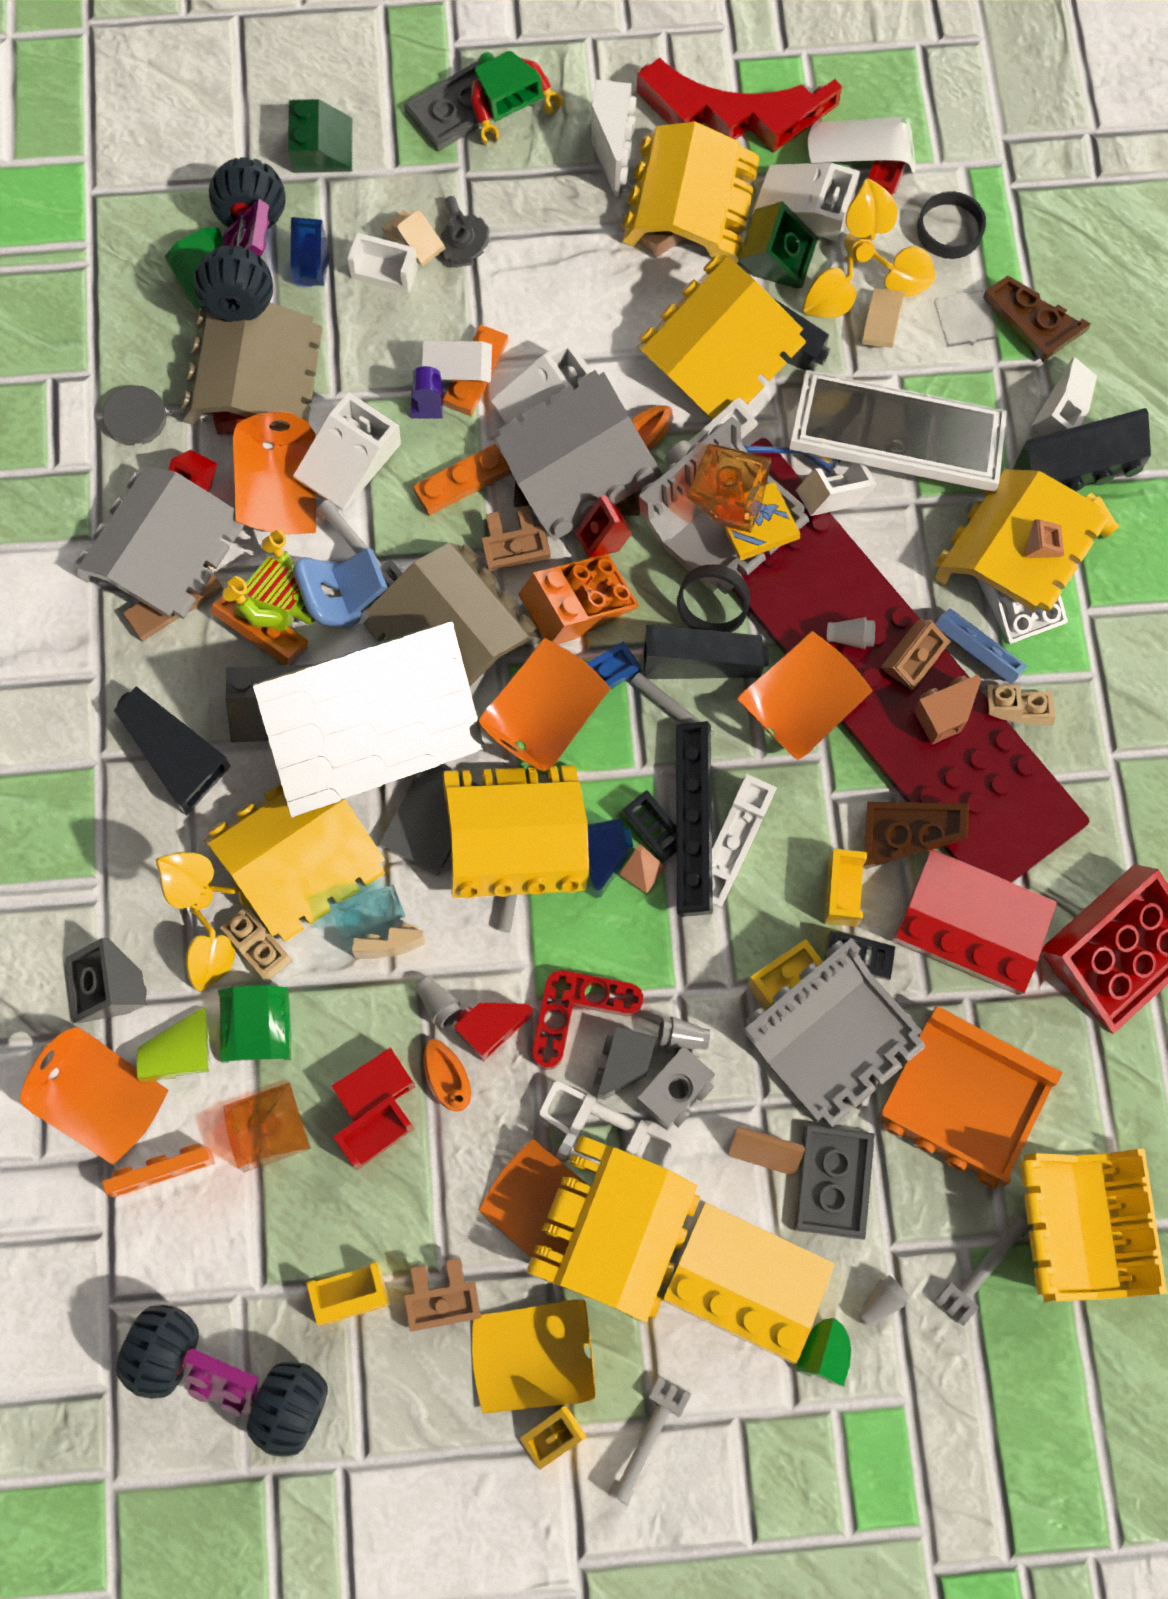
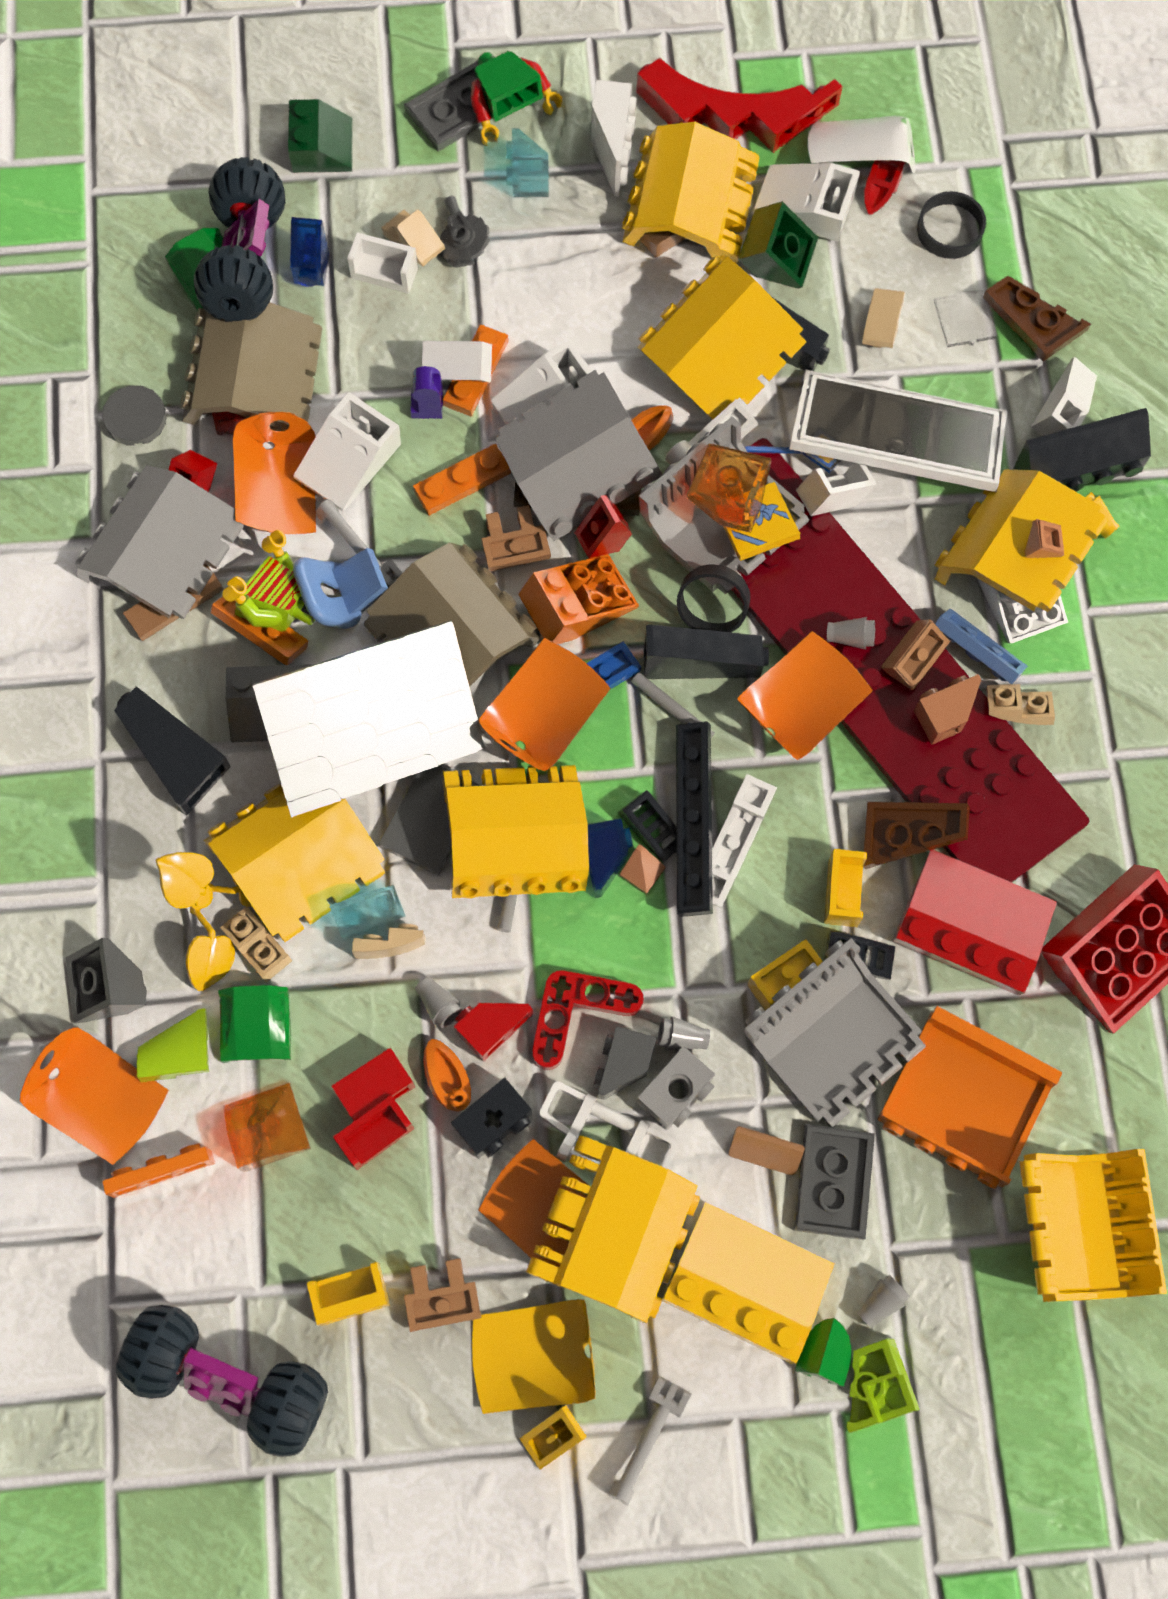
yellow plant [803,179,936,318] -> none
light grey hinge [935,1213,1032,1326] -> none
none -> black brick [450,1077,532,1159]
none -> clear light blue slope [506,128,549,198]
none -> lime slope [847,1338,920,1433]

